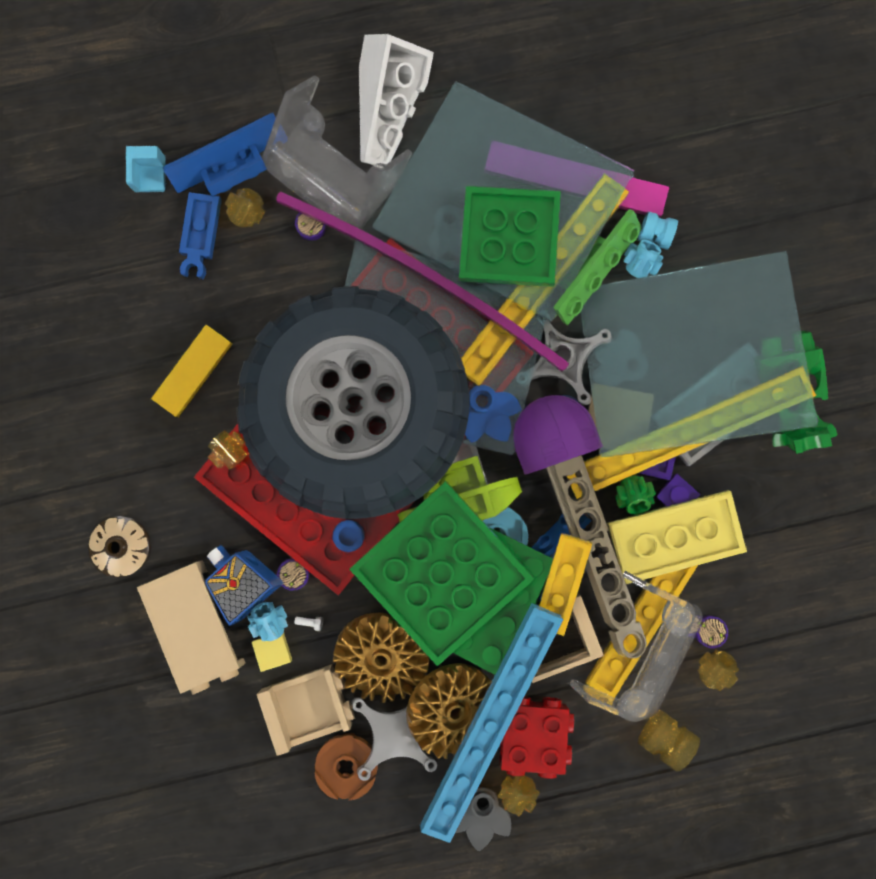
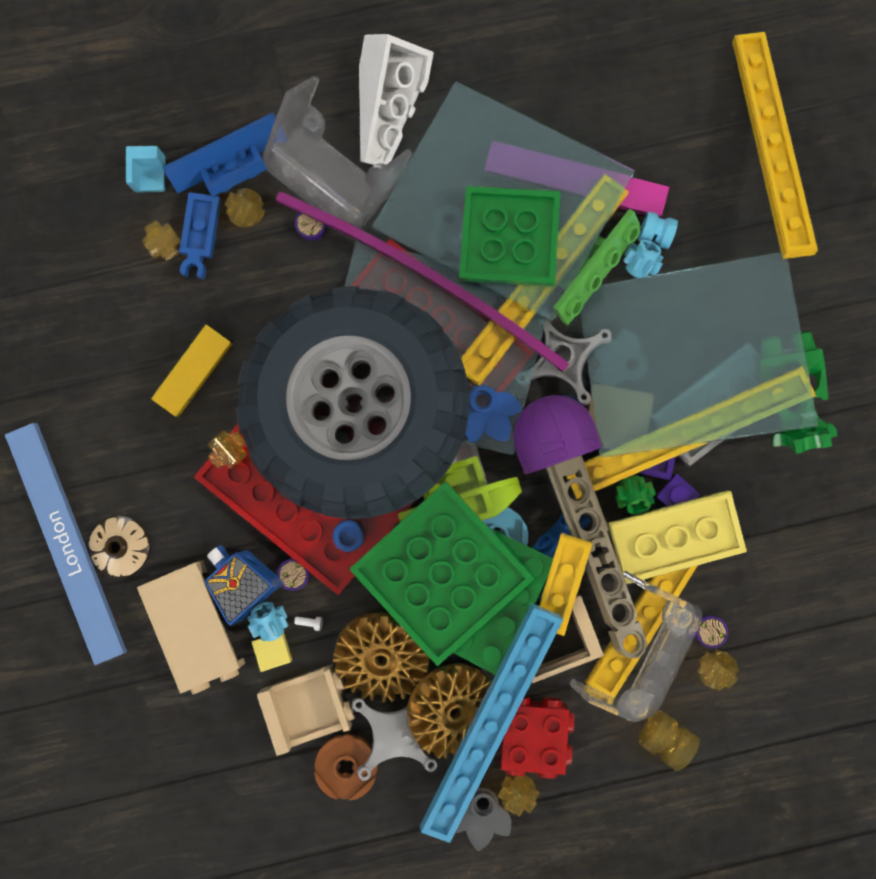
none -> medium blue tile [5,423,127,665]
none -> clear yellow gear [142,220,181,261]
none -> yellow tile [732,32,818,259]

